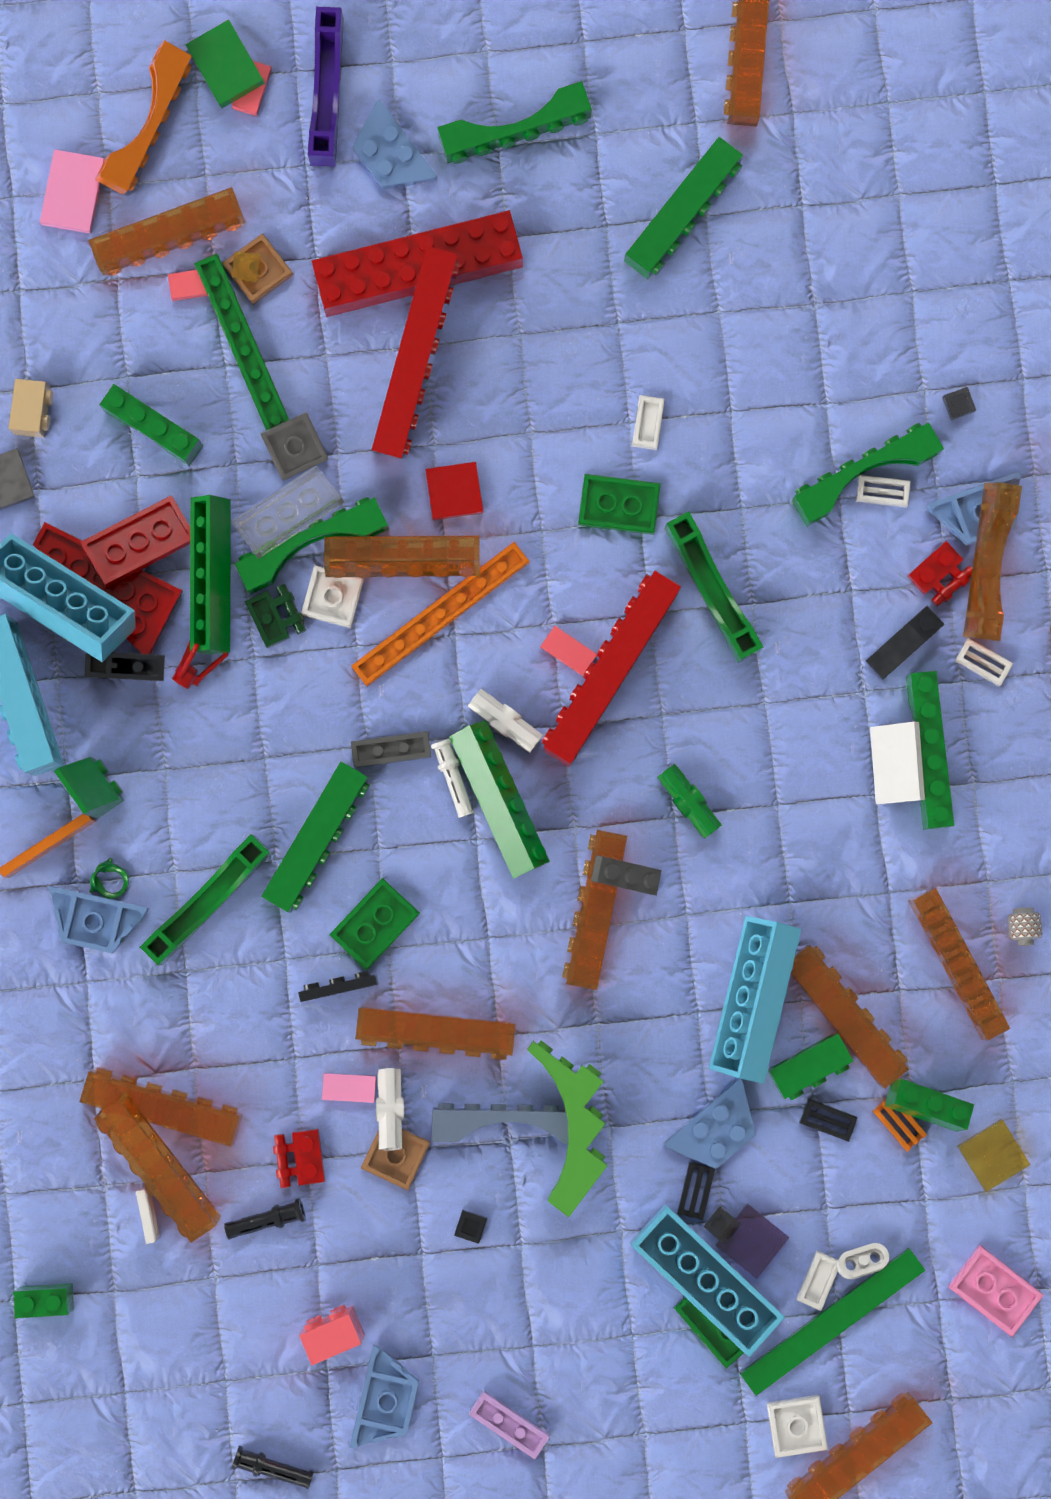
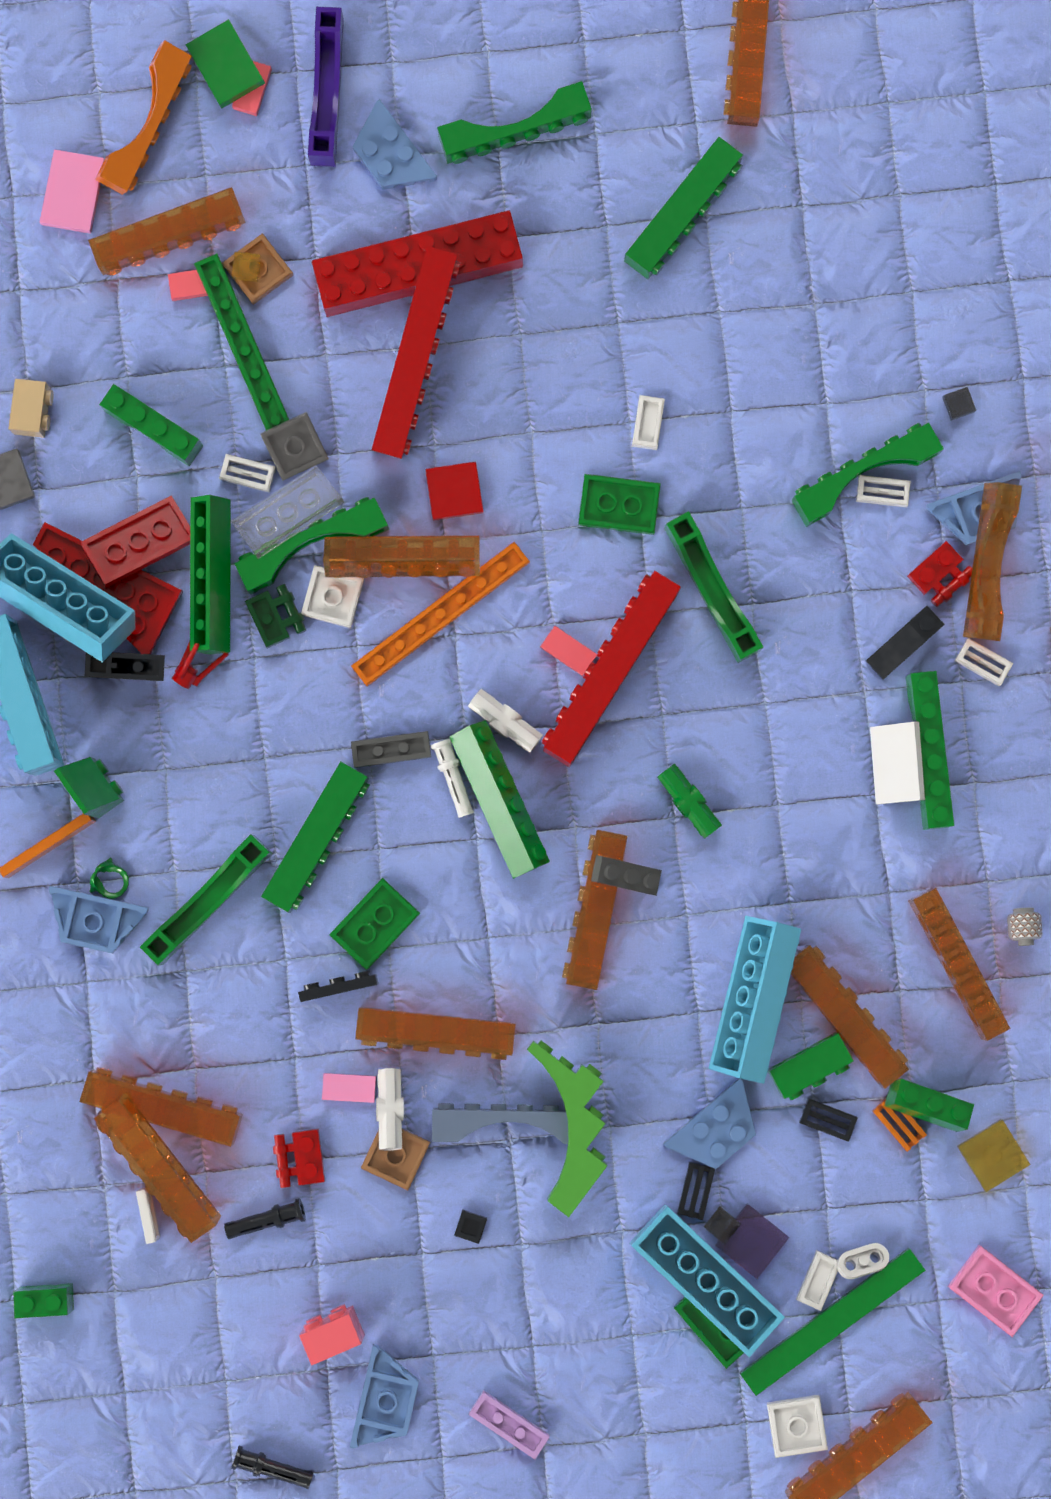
none -> white tile [219,454,276,493]

